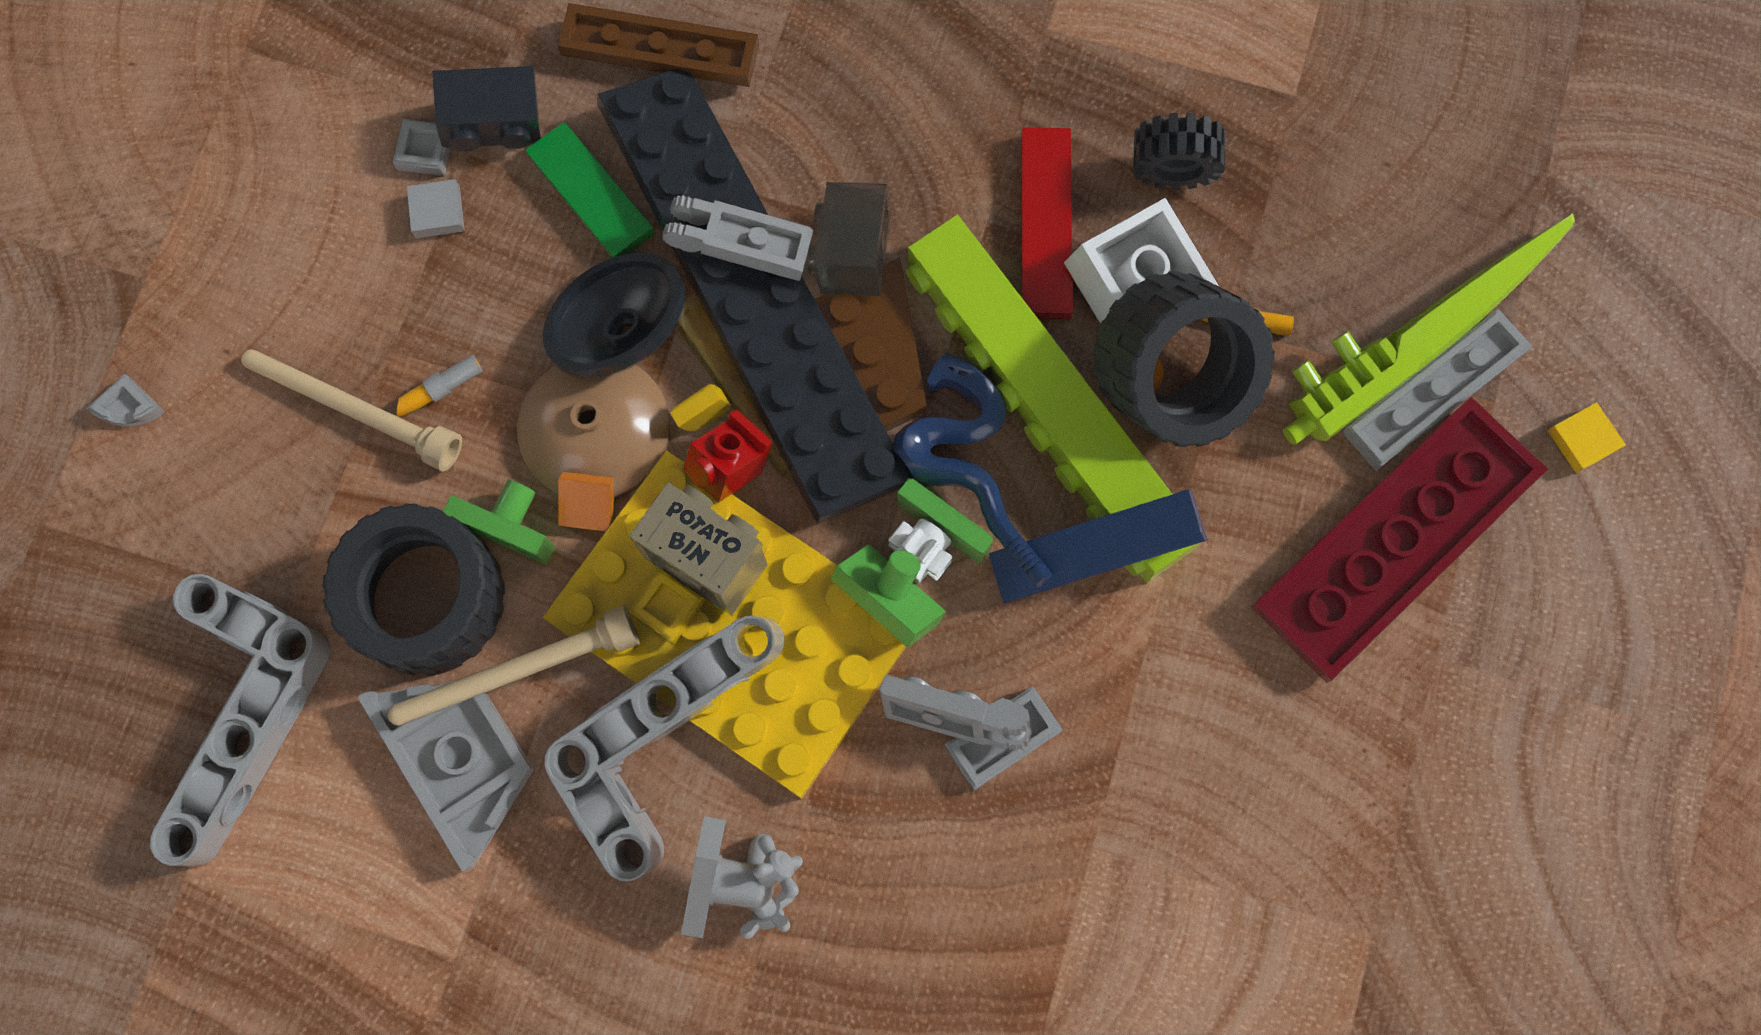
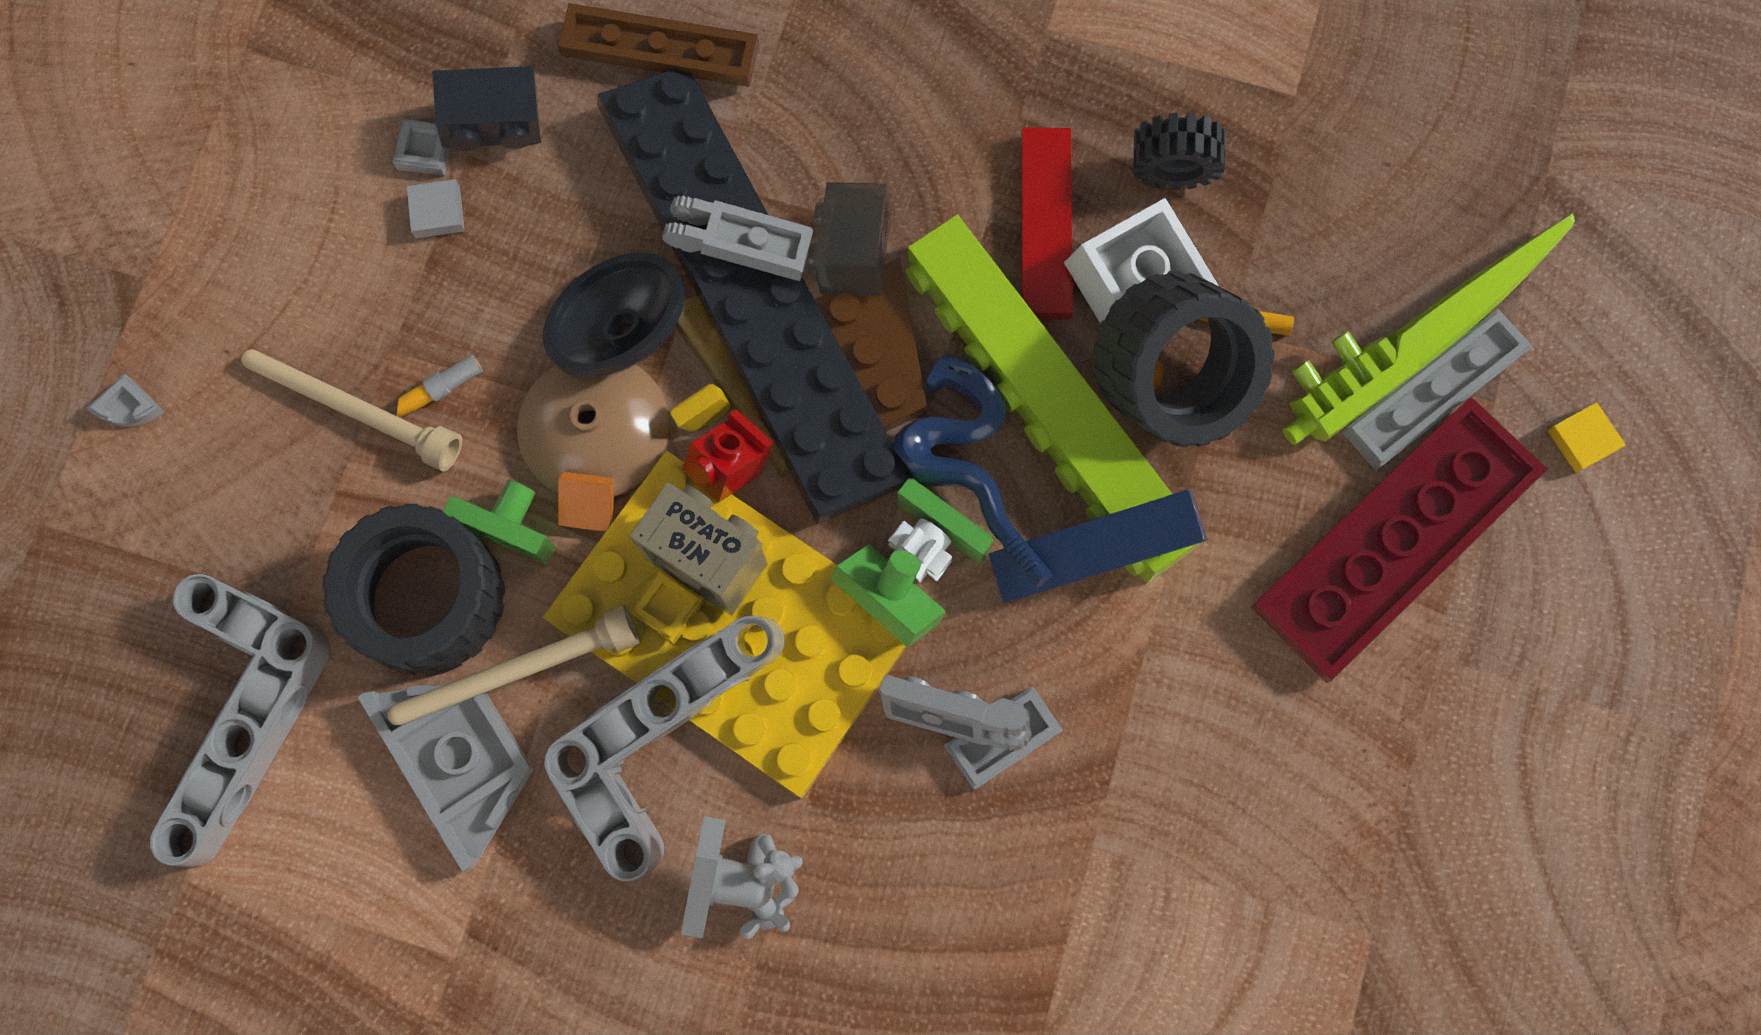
green tile [525,122,655,258] -> none

